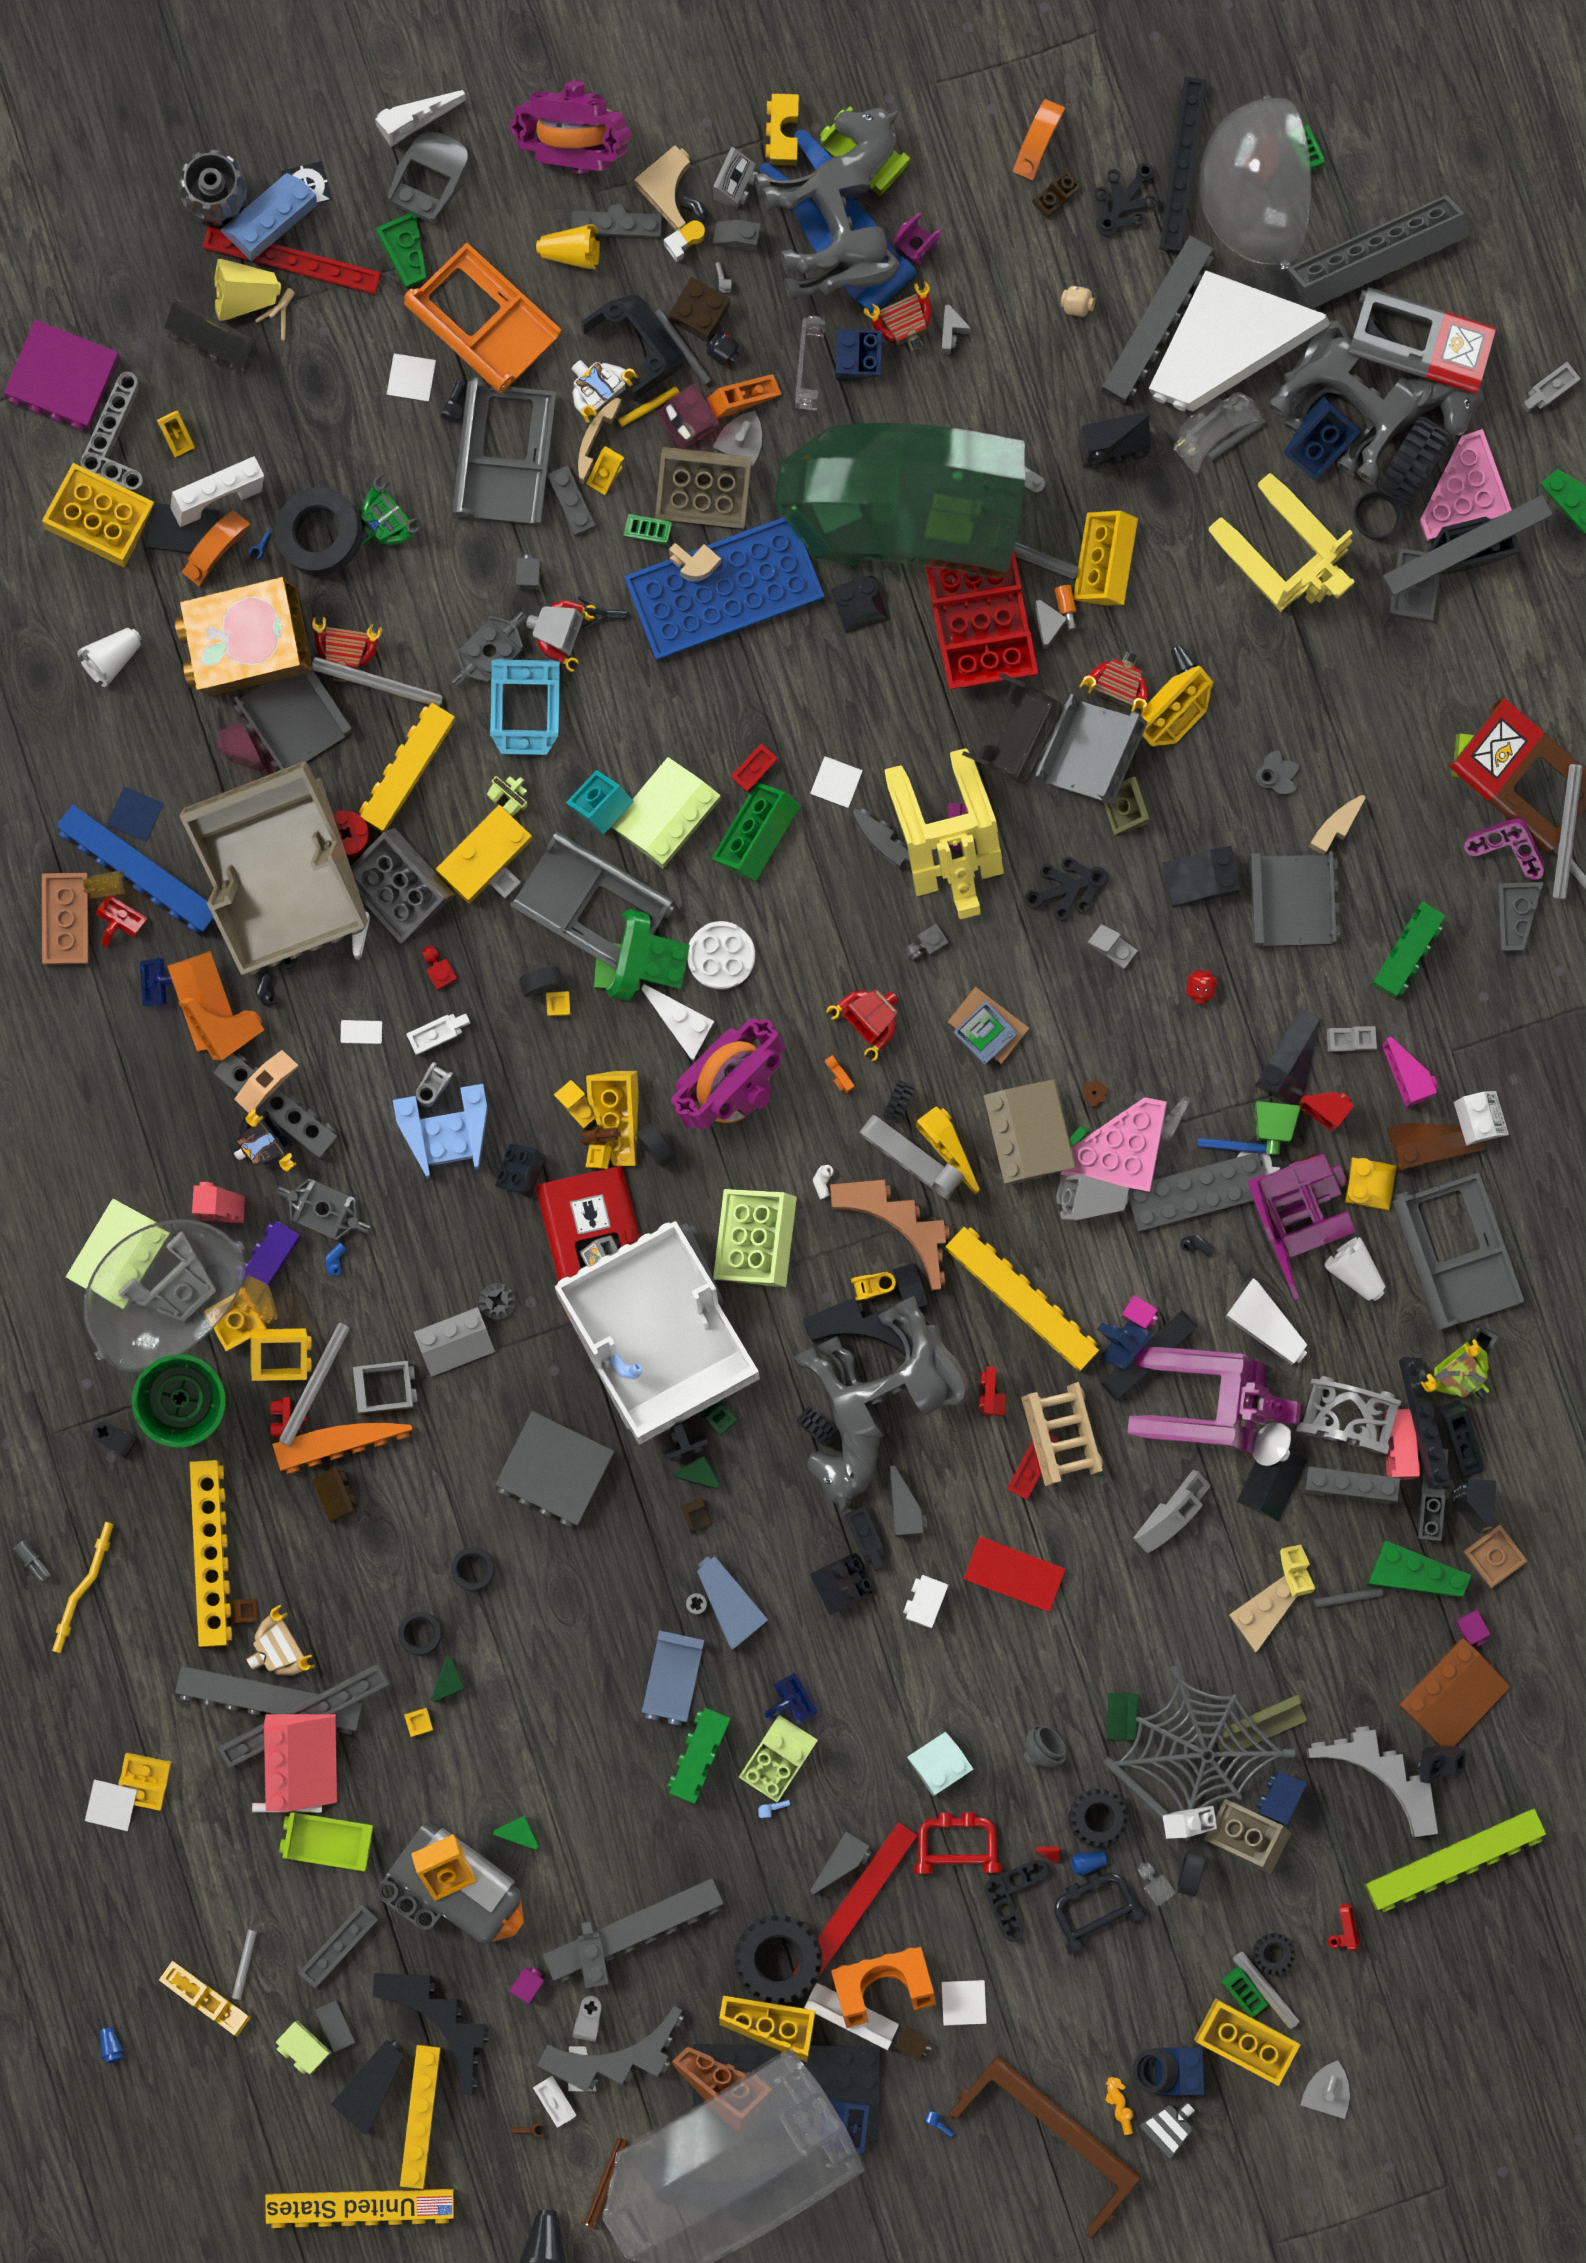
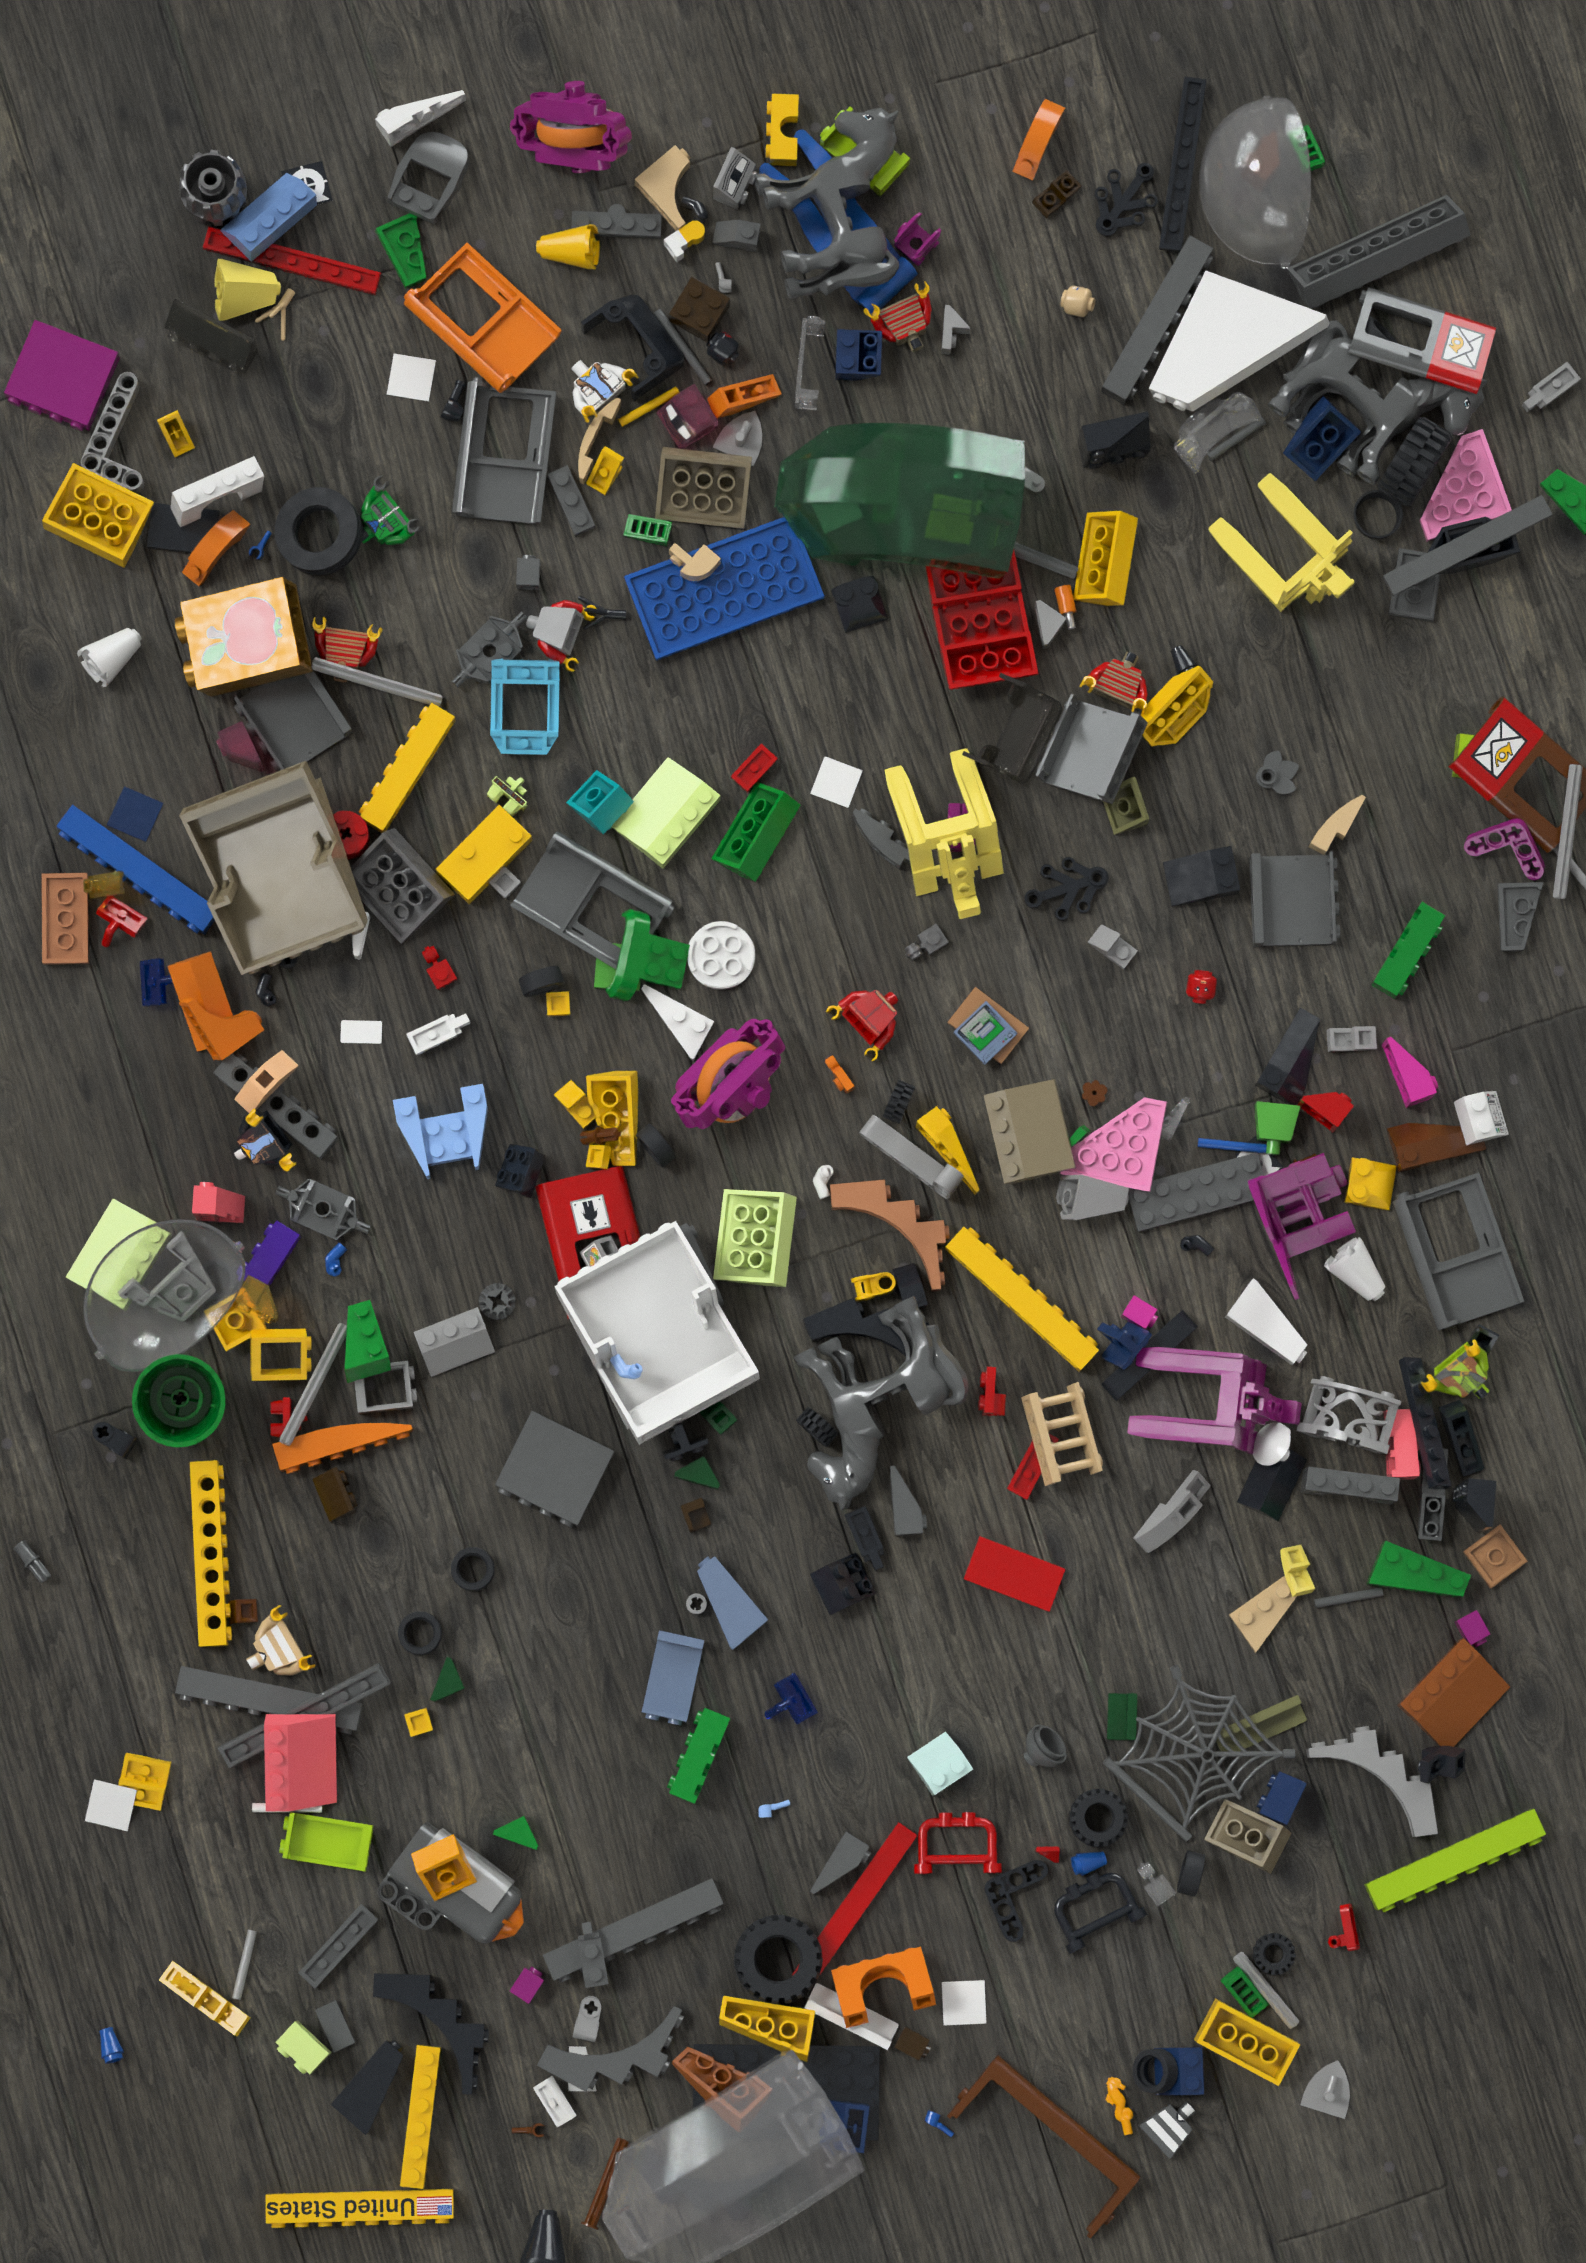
yellow bar [52,1522,114,1654] -> none
light grey piece [416,1062,453,1108] -> none
yellowish green slope [739,1715,818,1802] -> none
white brick [903,1575,948,1629] -> none
white slope [1163,1806,1217,1839] -> none
none -> green wedge [345,1300,391,1383]

